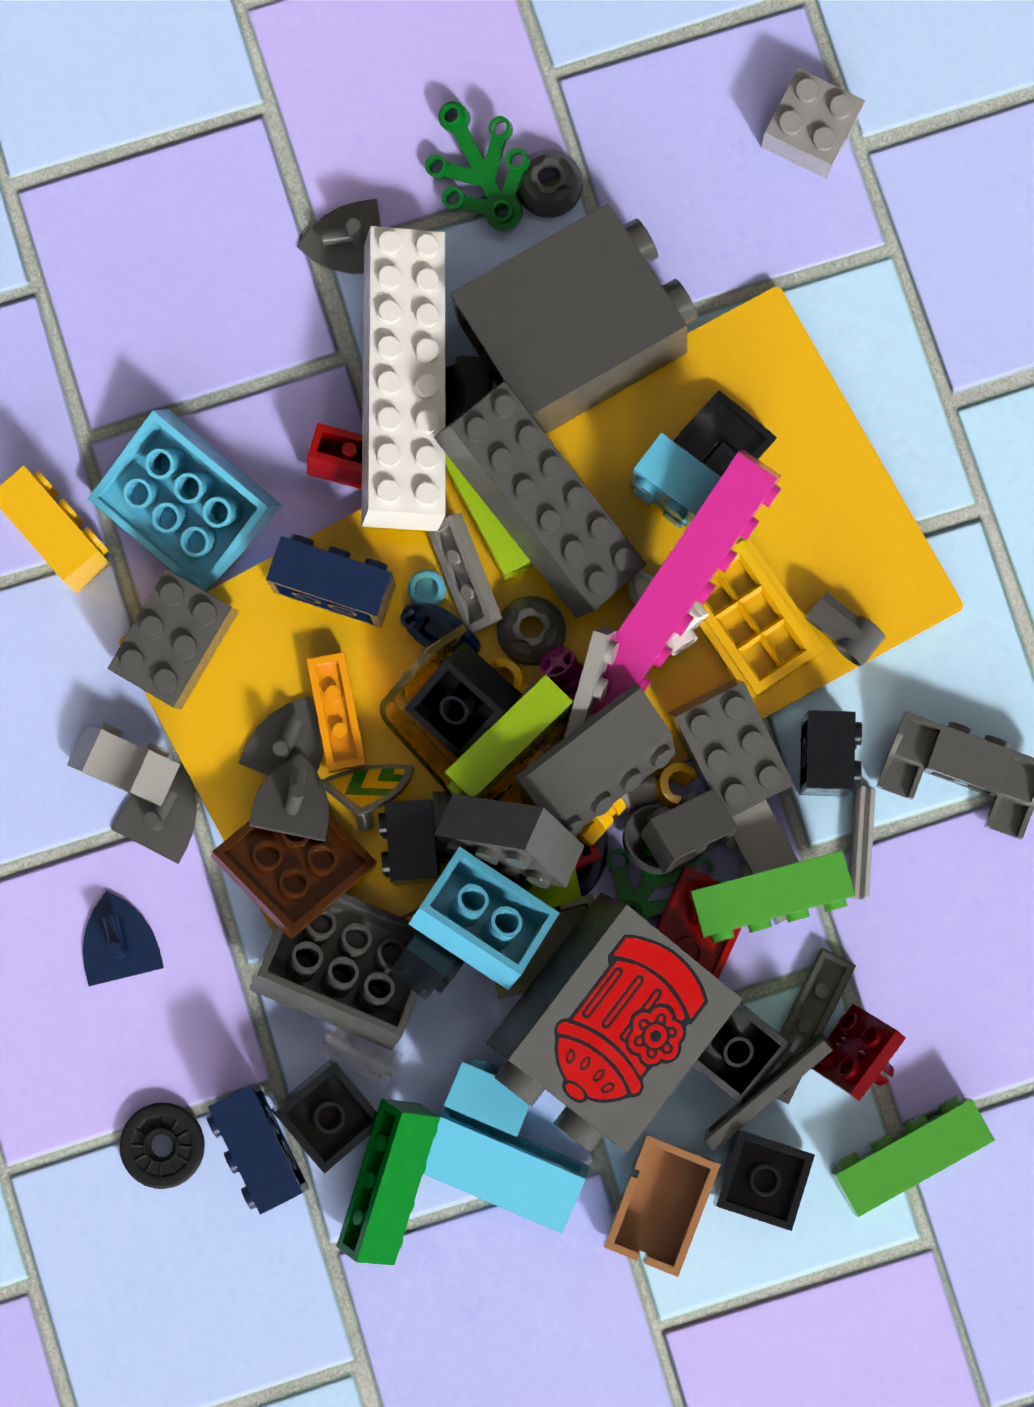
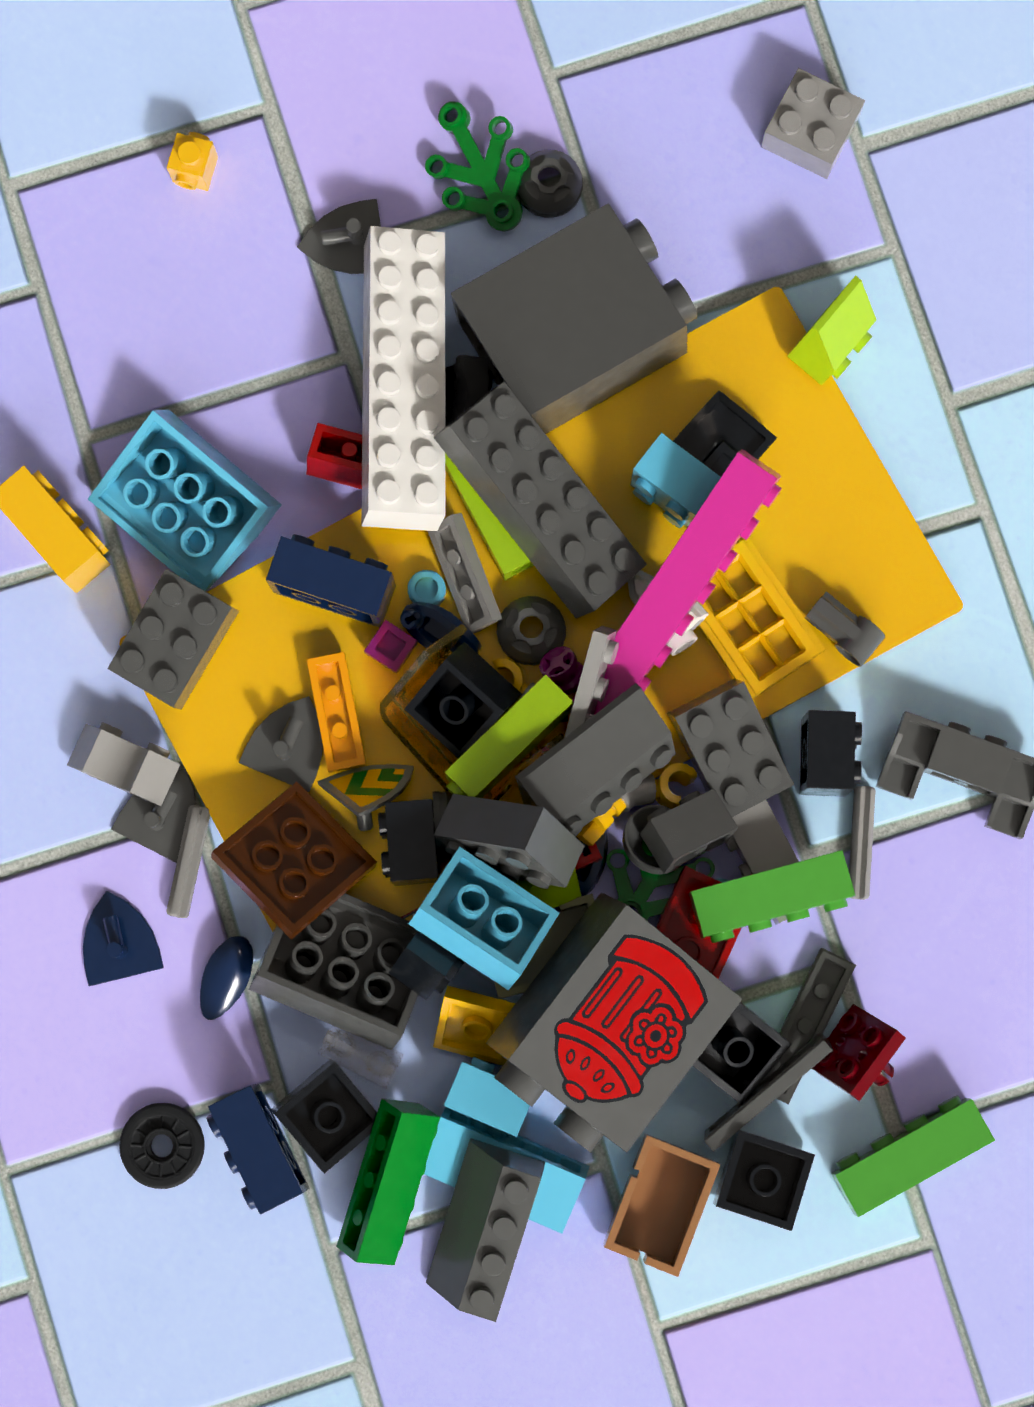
dark grey shield [249,753,329,842] -> none
none -> light grey axle [166,805,210,918]
none -> yellow brick [167,132,218,191]
none -> dark blue arm [200,936,253,1020]
none -> magenta plate [364,619,418,674]
none -> dark grey slope [426,1138,545,1322]
none -> yellow plate [433,985,516,1066]
none -> lime slope [787,275,877,385]

